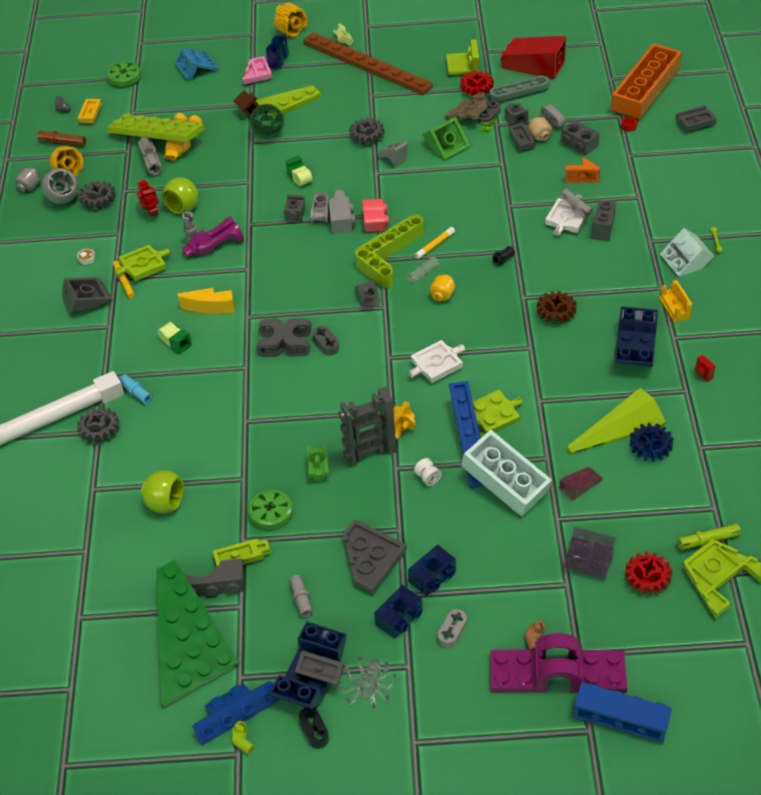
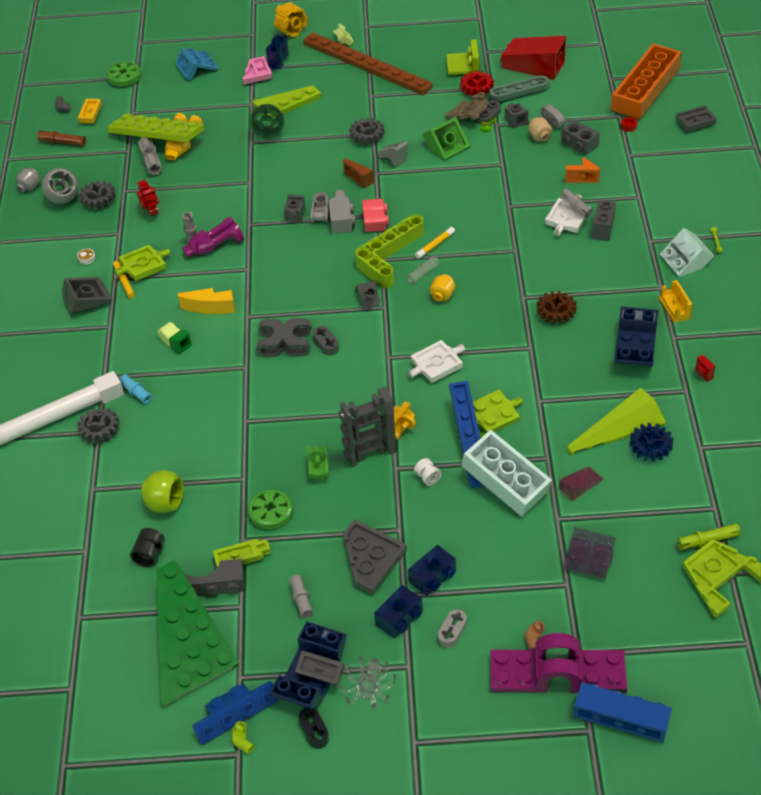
yellow cylinder [49,146,84,176] -> none
lime wheel [162,177,199,214] -> none
reddish brown brick [233,90,261,119] -> none
leg [285,155,313,187] -> none
black pin [492,246,515,265] -> none
dark grey plate [509,123,535,151] -> none
red gear [625,551,672,595] -> none
none -> pearl dark grey wheel [130,528,165,567]
none -> dark orange slope [343,158,374,188]

